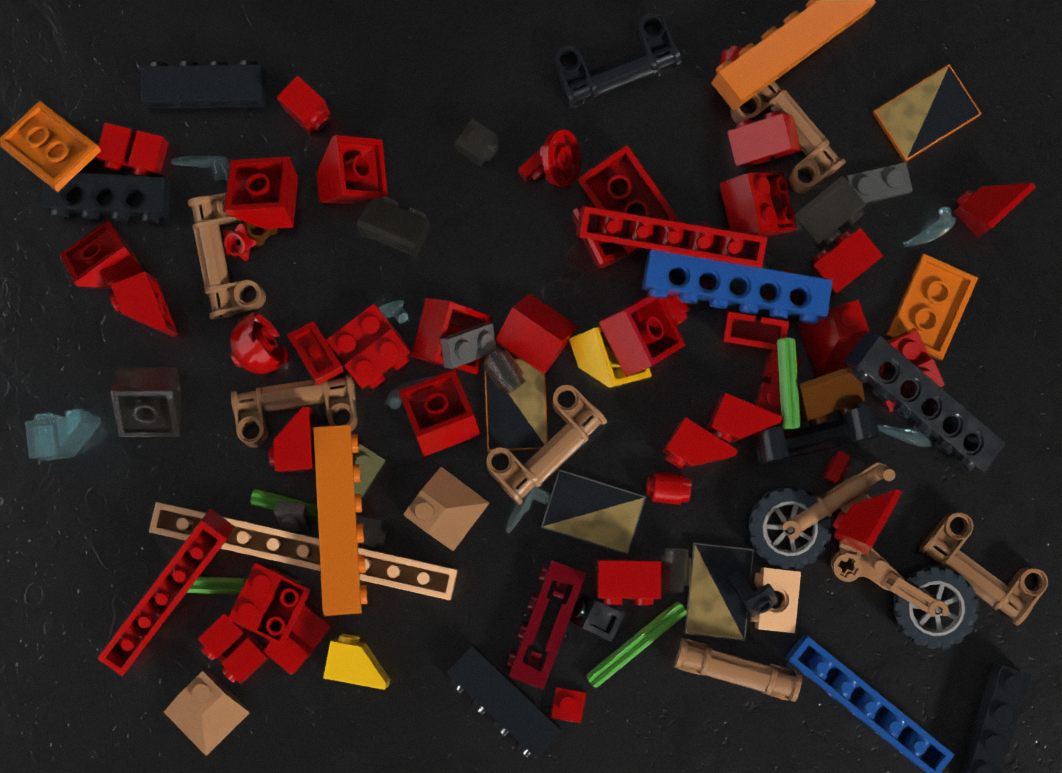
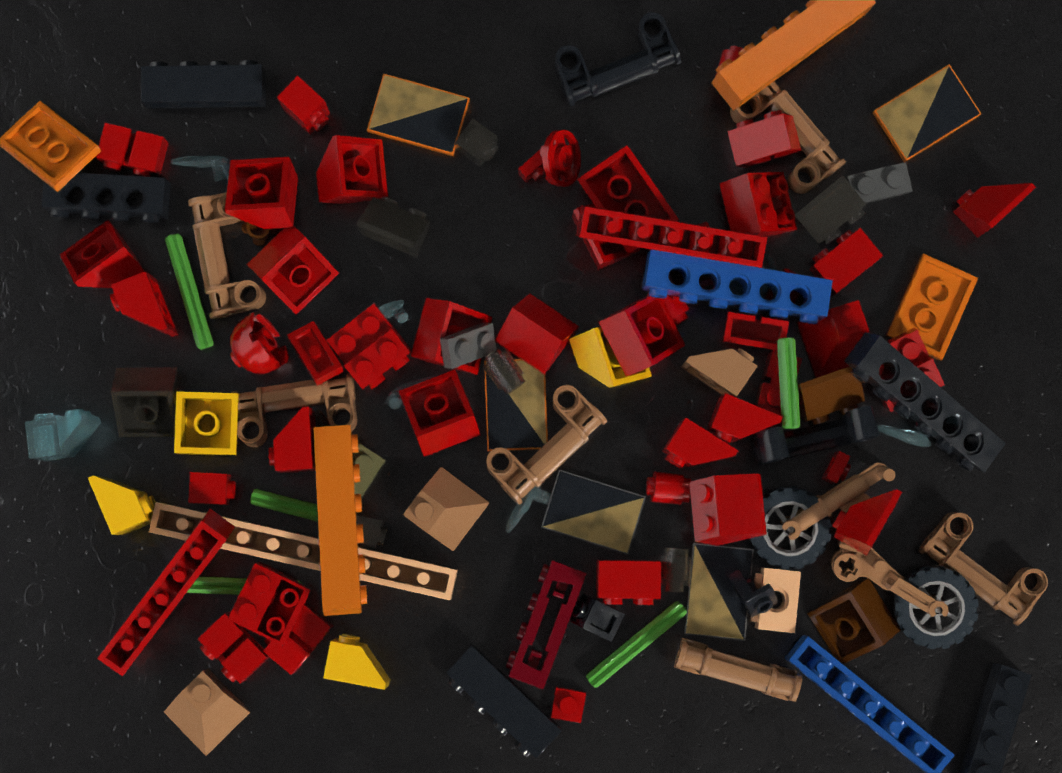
red plate [222,223,258,262] -> none
dark grey plate [273,502,312,532] -> none
clear light blue bar [903,207,956,247] -> none
none -> yellow slope [88,475,156,535]
none -> bright green axle [165,234,214,350]
none -> yellow slope [174,391,239,455]
none -> red brick [188,472,236,505]
none -> red slope [247,225,339,314]
none -> tile [367,74,470,157]
none -> medium nougat slope [681,348,757,397]
none -> red slope [690,473,767,546]
none -> reddish brown slope [807,578,901,664]

